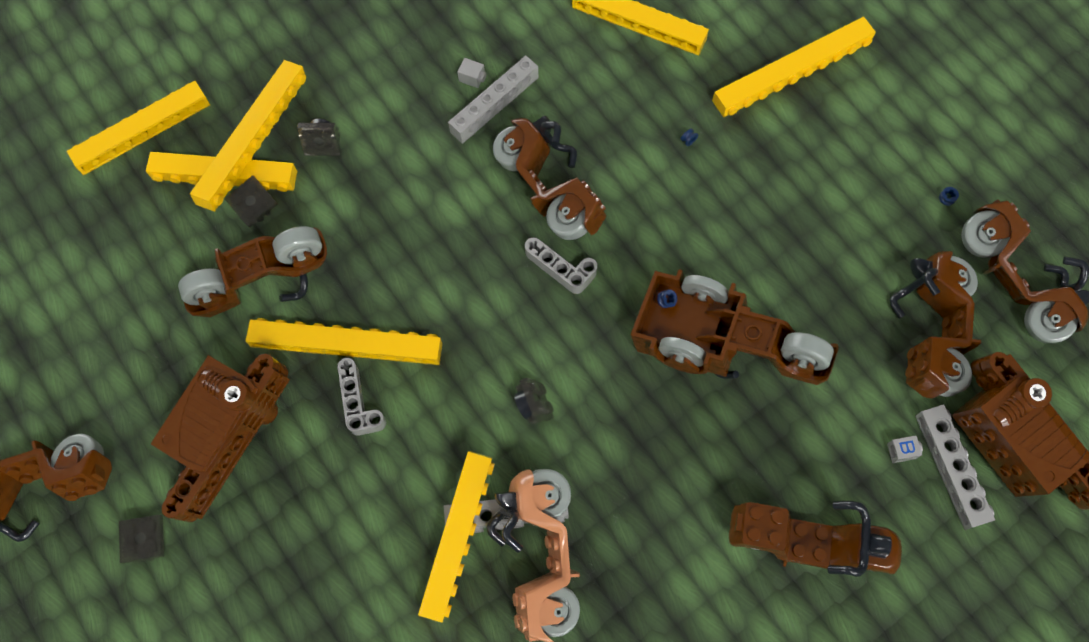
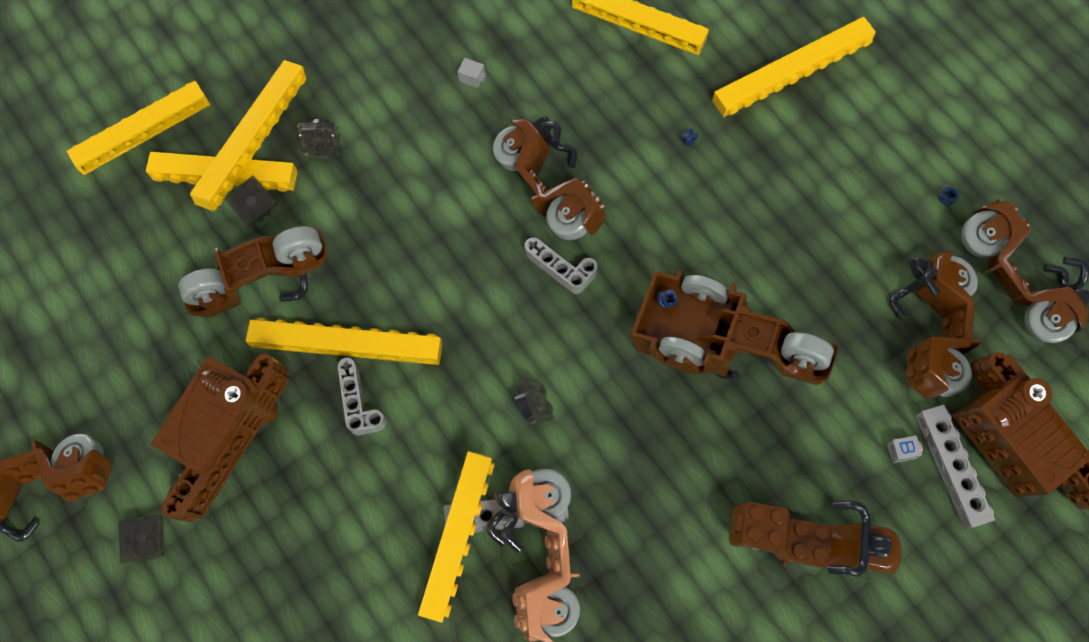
light grey brick [448,55,539,144] -> none

